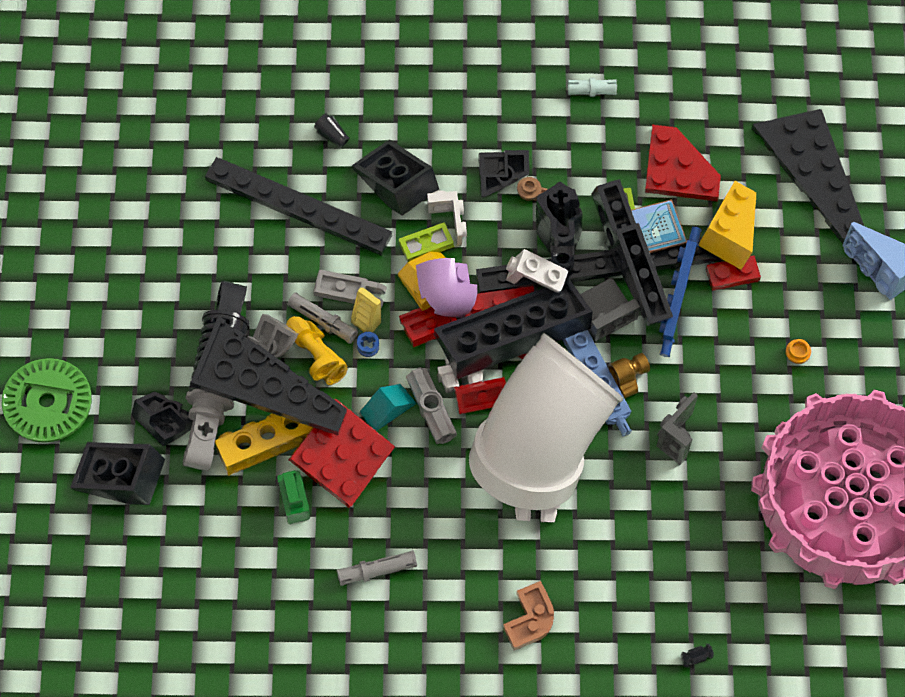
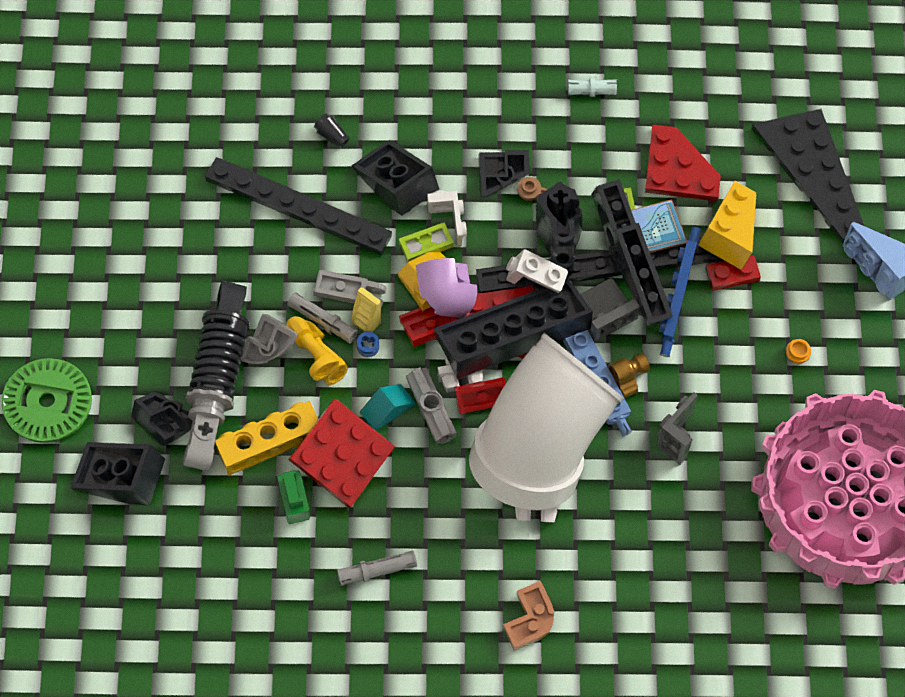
black wing [191,315,347,436] -> none
black piece [680,644,714,667] -> none

